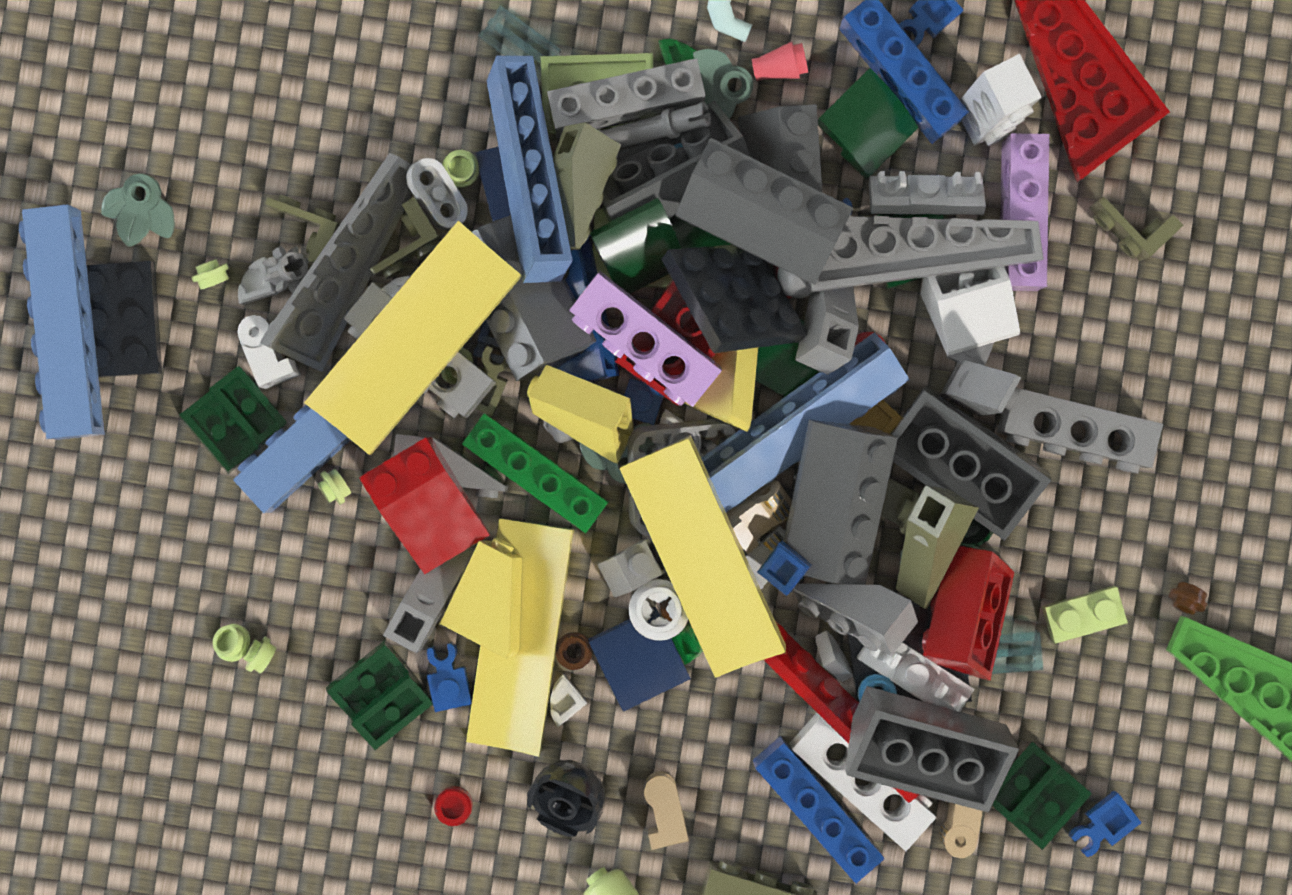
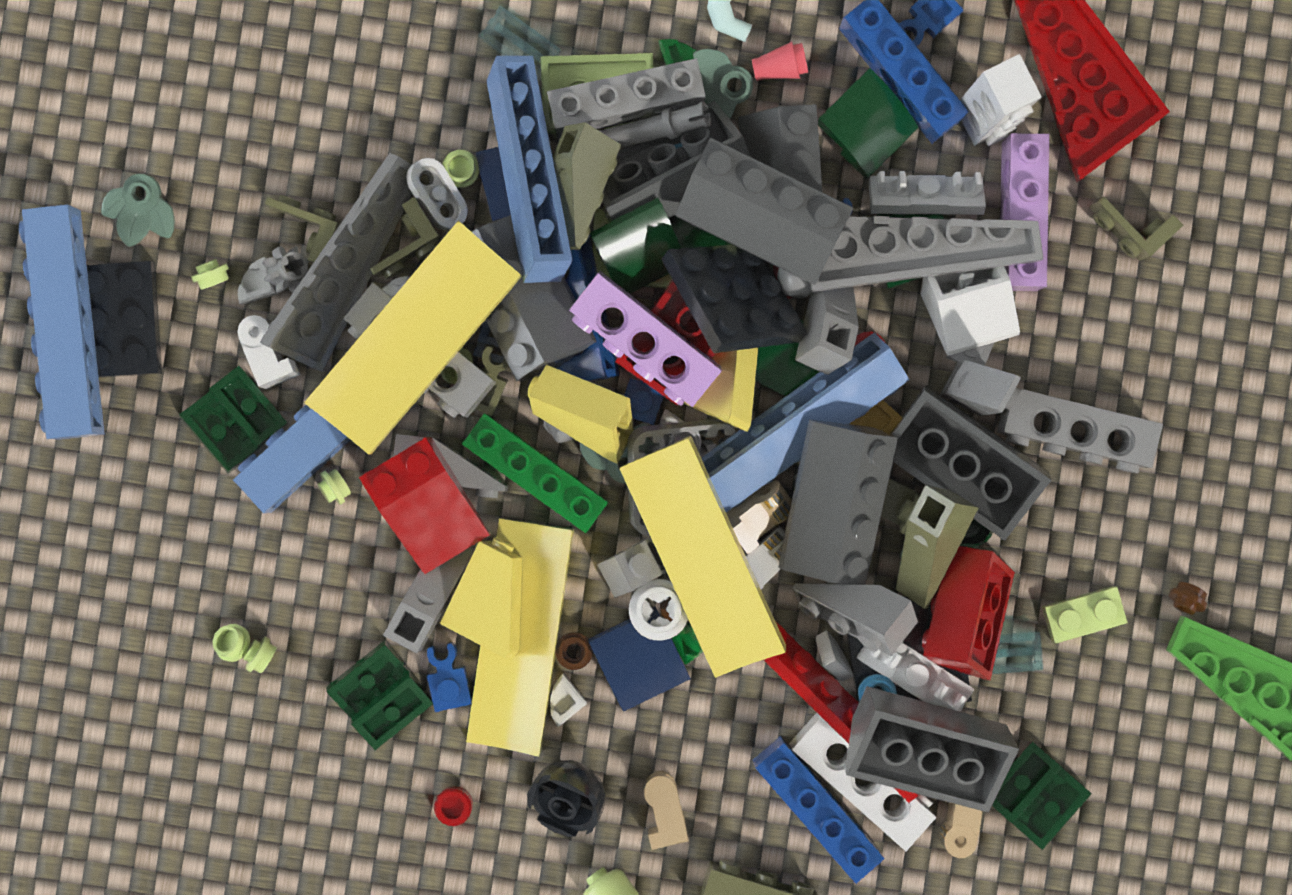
blue tile [757,541,812,596] -> none
blue plate [1069,790,1141,857] -> none

